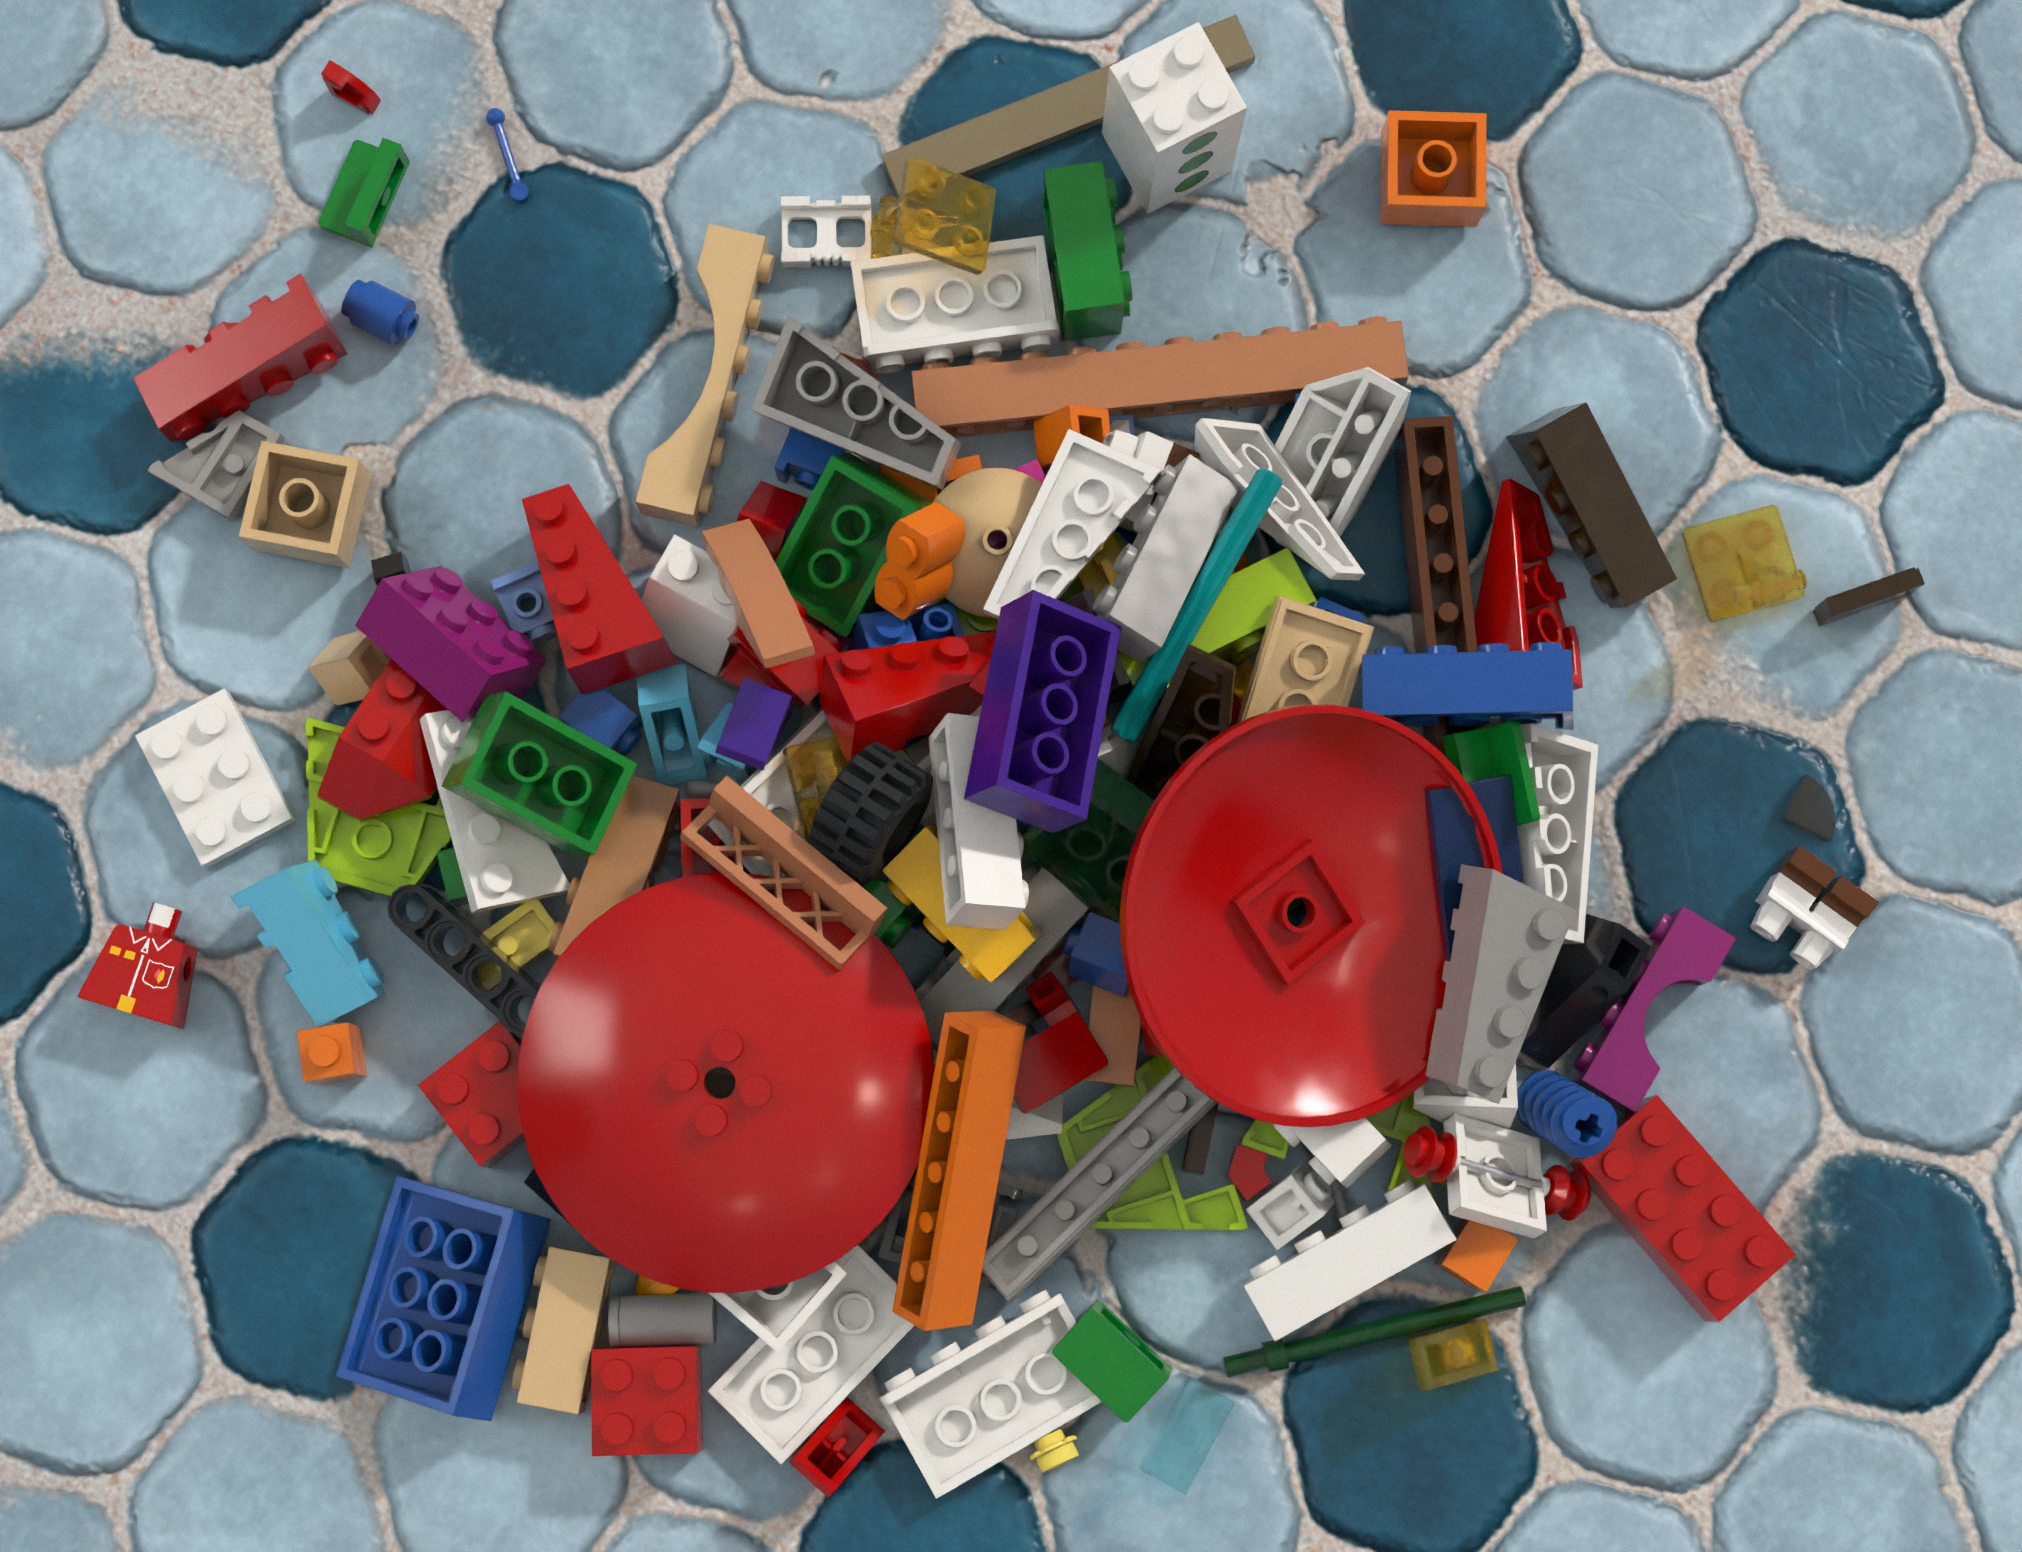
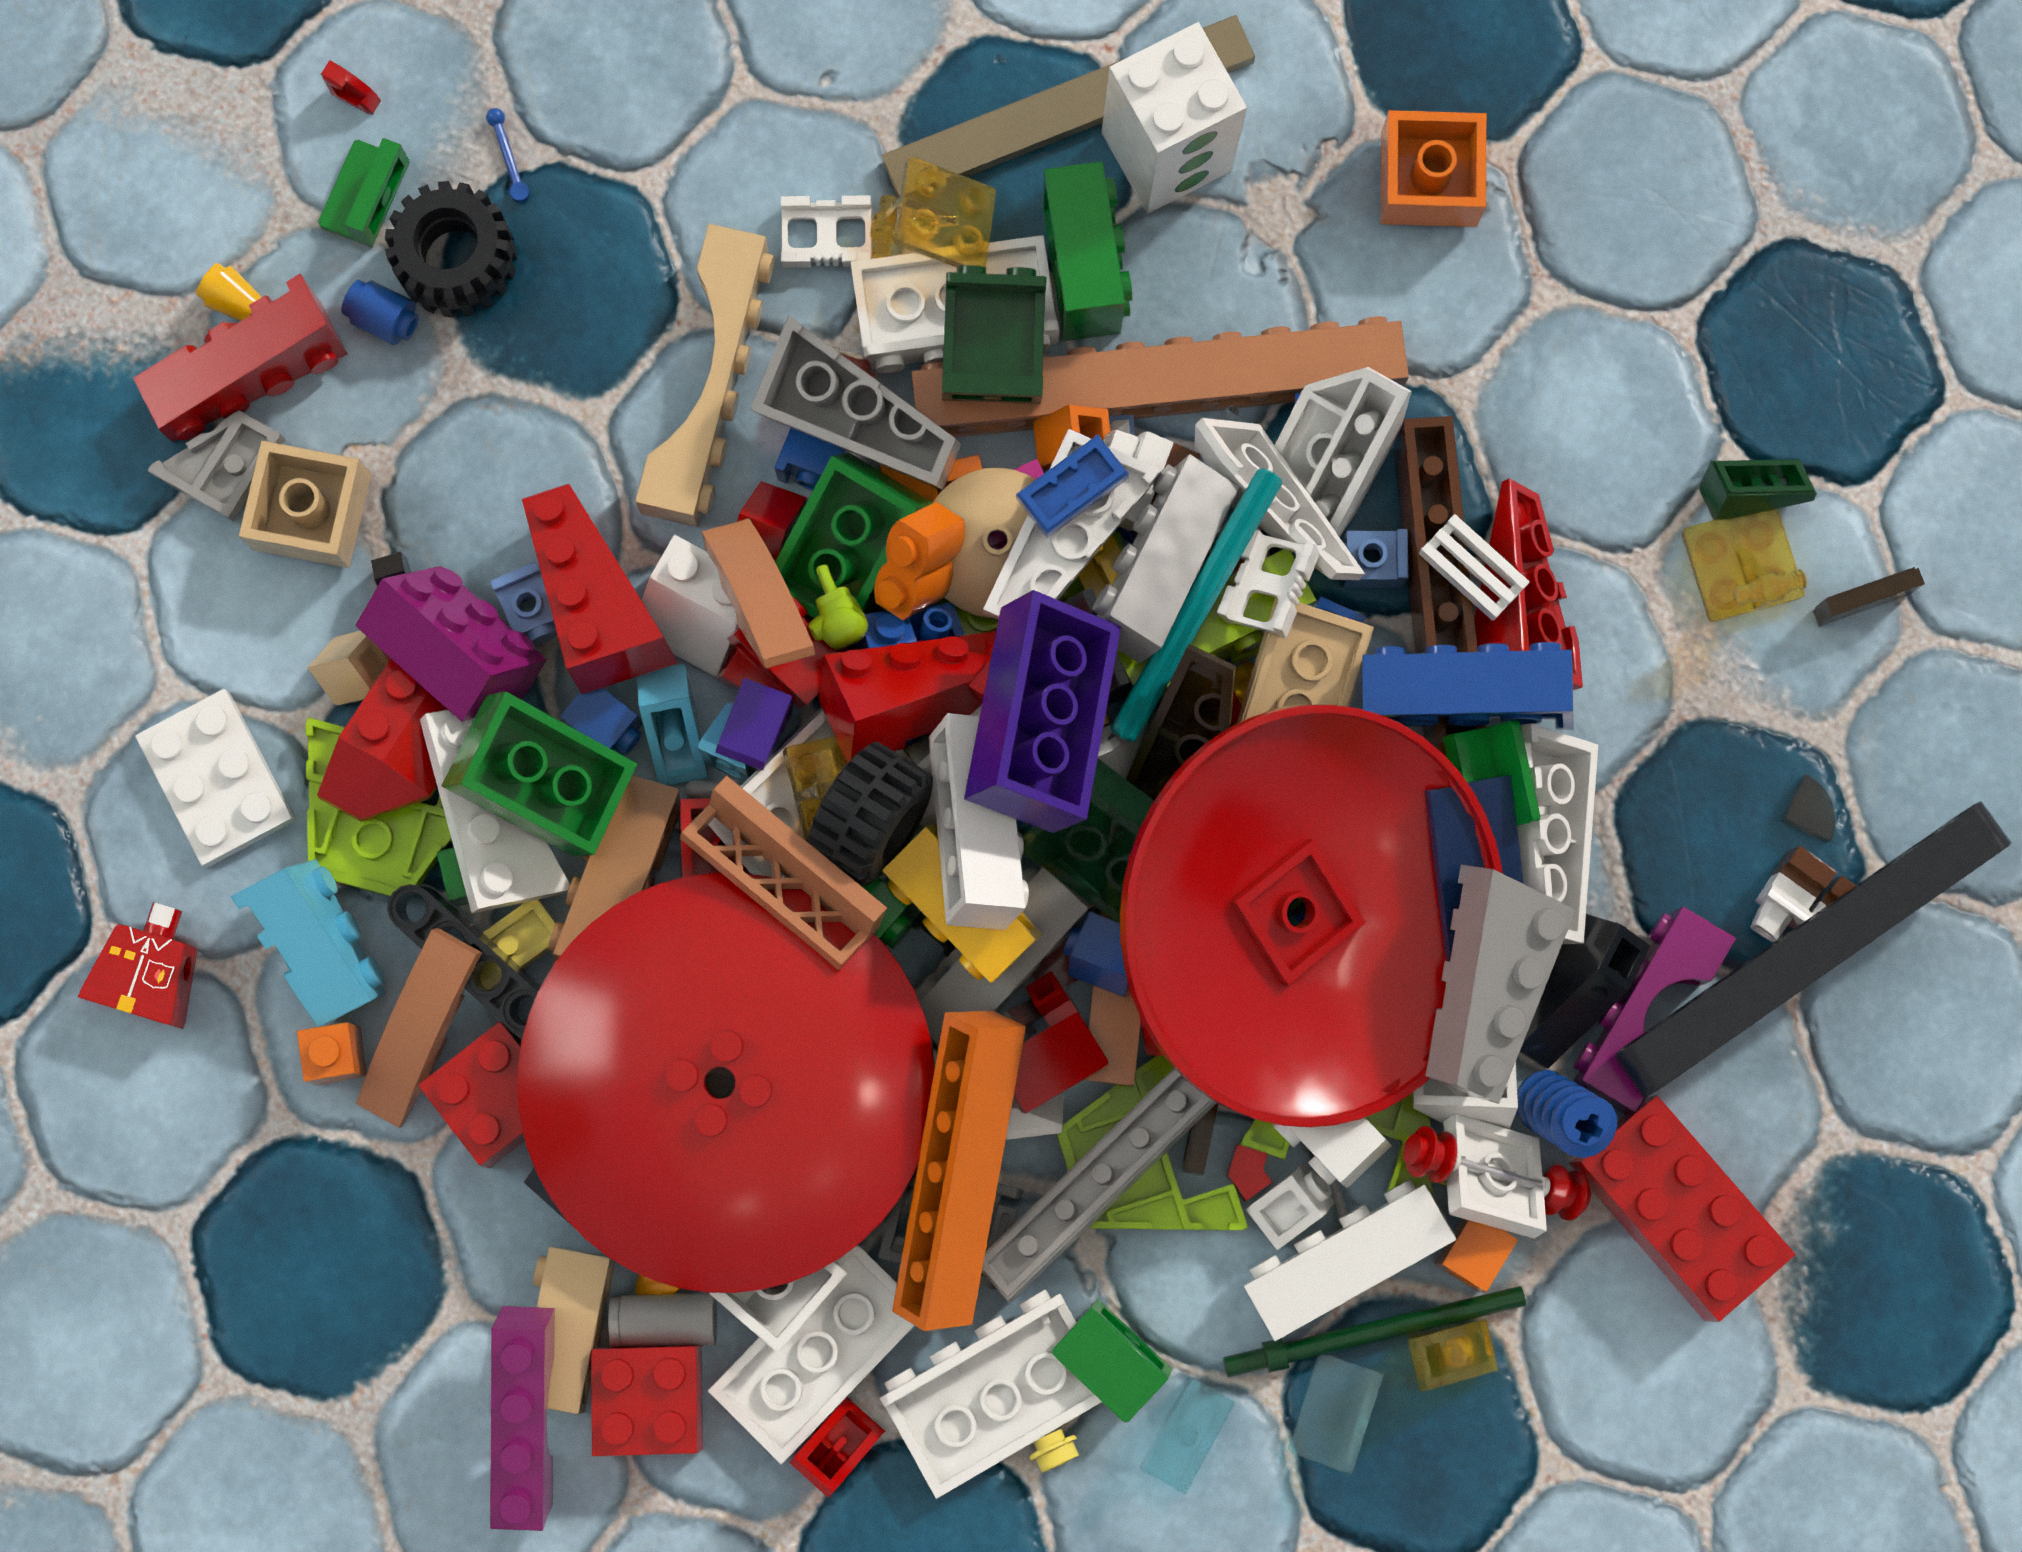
blue slope [336,1176,551,1421] -> none
dark brown wedge [1506,402,1677,608] -> none
none -> yellow cone [196,263,262,321]
none -> nougat slope [356,928,482,1128]
none -> black tyre [385,181,517,318]
none -> magenta arch [490,1306,555,1531]
none -> lime piece [808,565,868,650]
none -> dark green panel [942,265,1047,404]
none -> blue plate [1016,435,1129,538]
none -> white piece [1217,529,1320,639]
none -> clear light blue panel [1288,1354,1384,1475]
none -> medium blue brick [1342,529,1408,588]
none -> white tile [1418,514,1530,621]
none -> black beam [1613,801,2012,1098]
none -> dark green slope [1699,459,1817,520]

